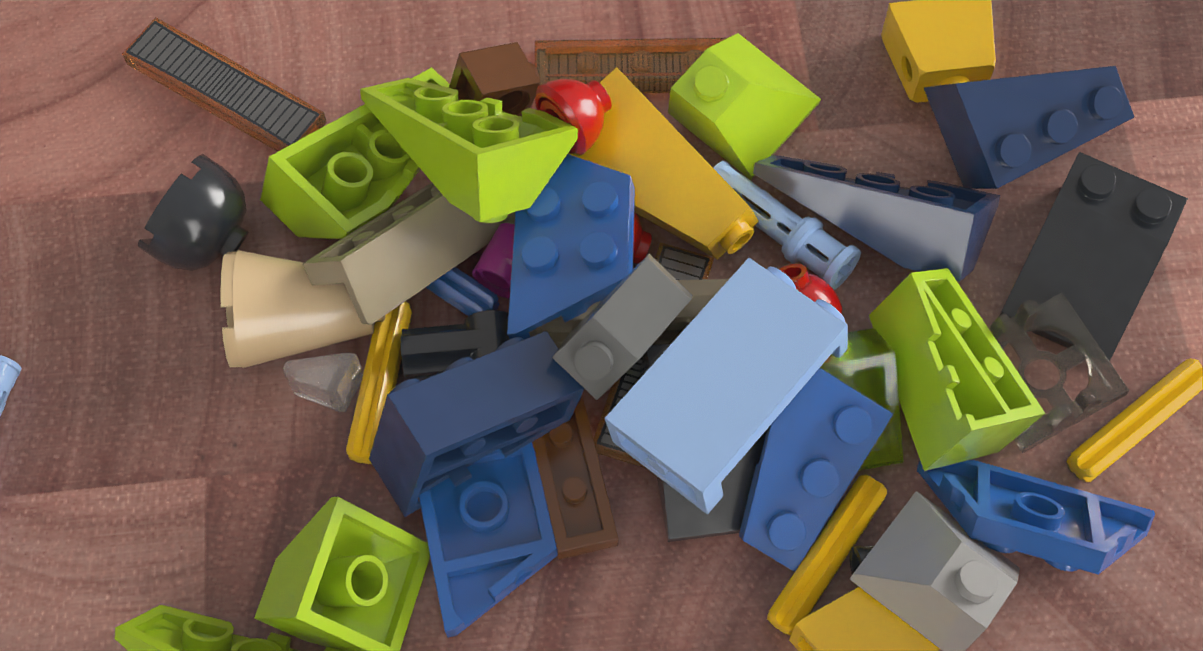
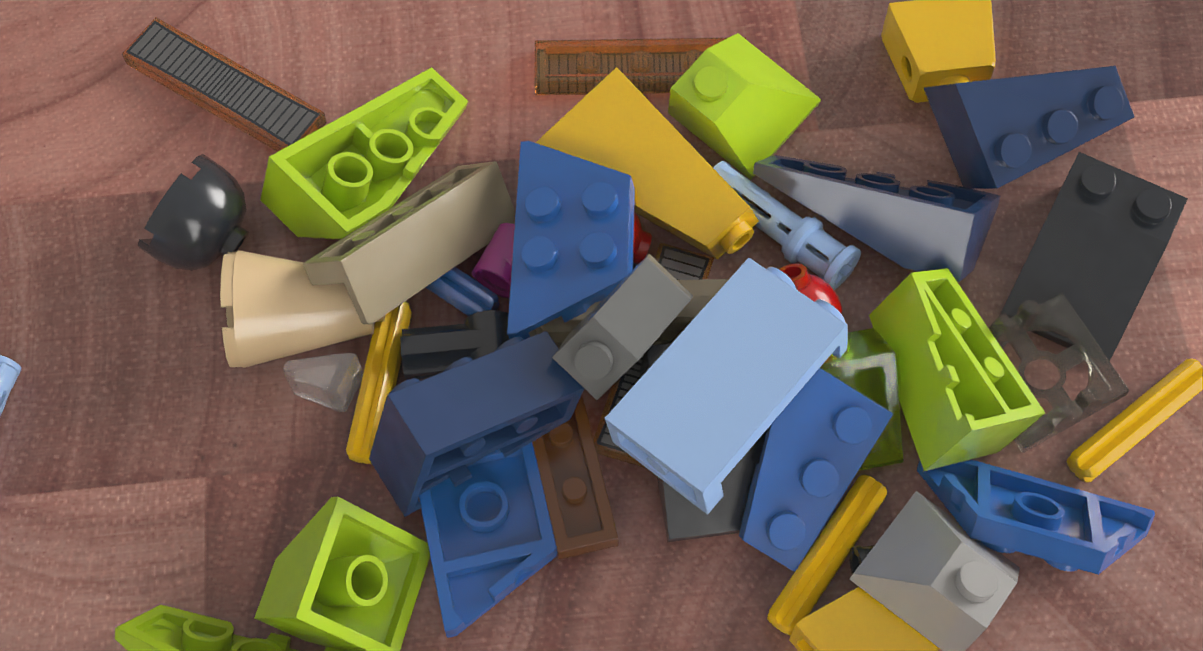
lime wedge [360,78,578,223] -> none
reddish brown brick [449,42,541,117] -> none
red brick [535,79,612,156] -> none

